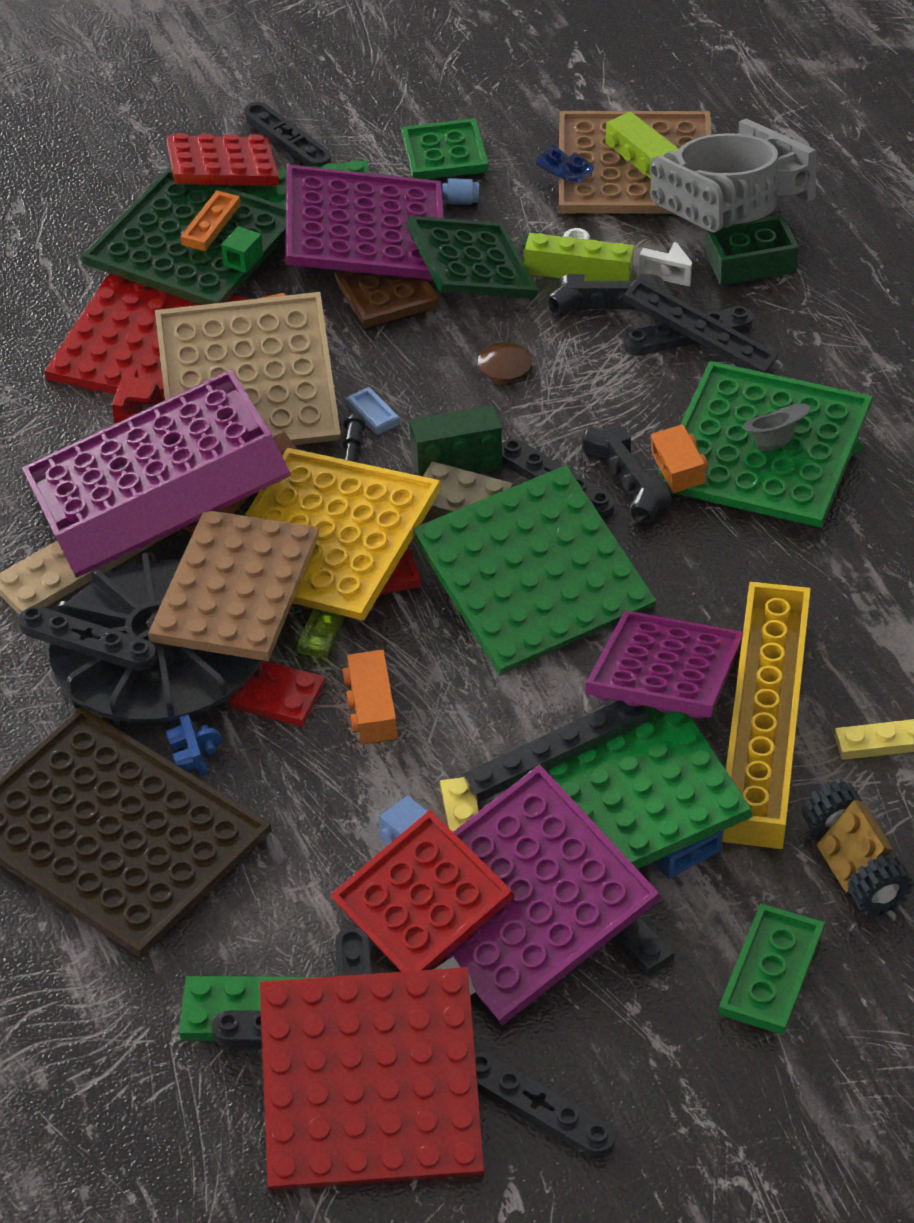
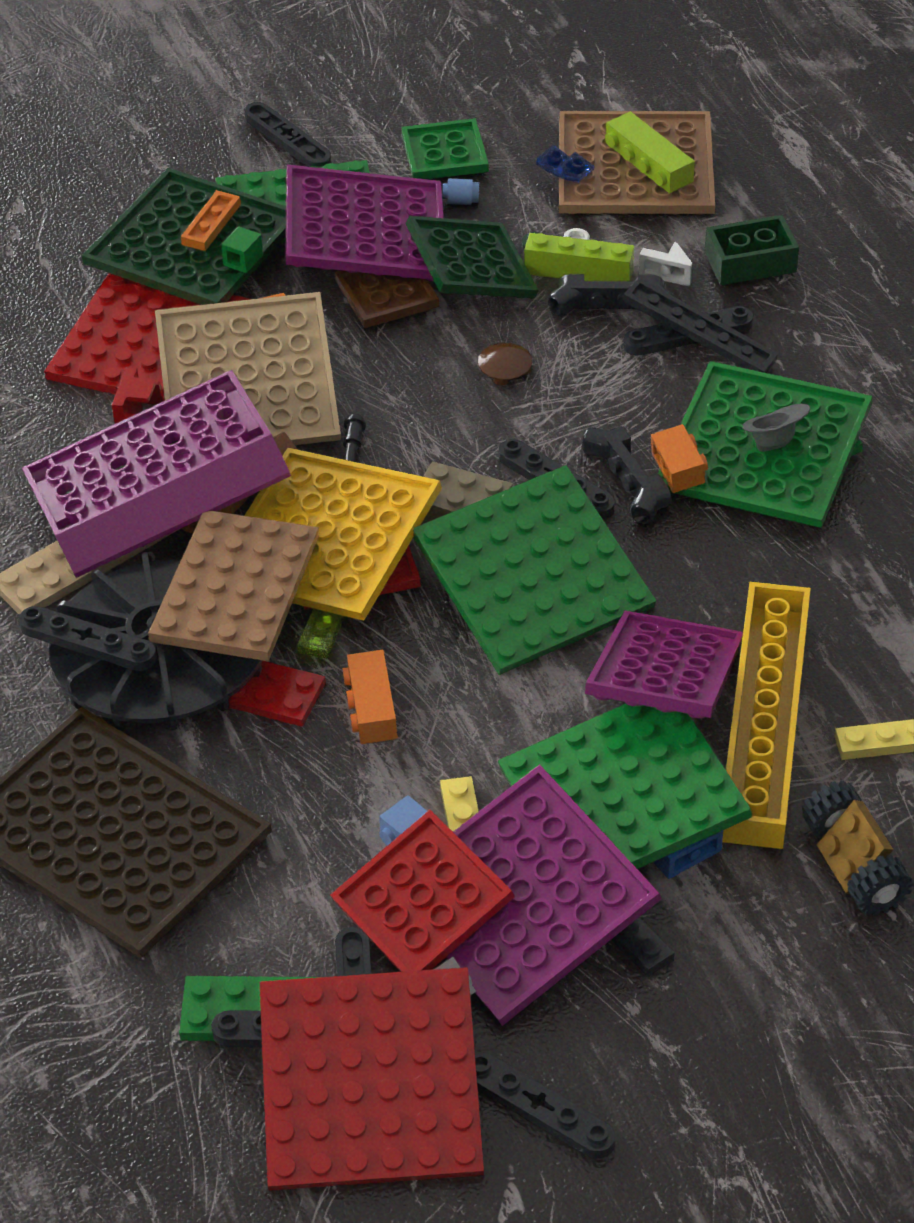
blue hips [166,714,222,776] -> none
red plate [167,133,279,186] -> none
light blue tile [346,387,400,436] -> none
dark green brick [410,405,502,477] -> none
black plate [463,700,650,803] -> none
light grey brick [650,118,817,233] -> none
green plate [718,903,825,1035] -> none

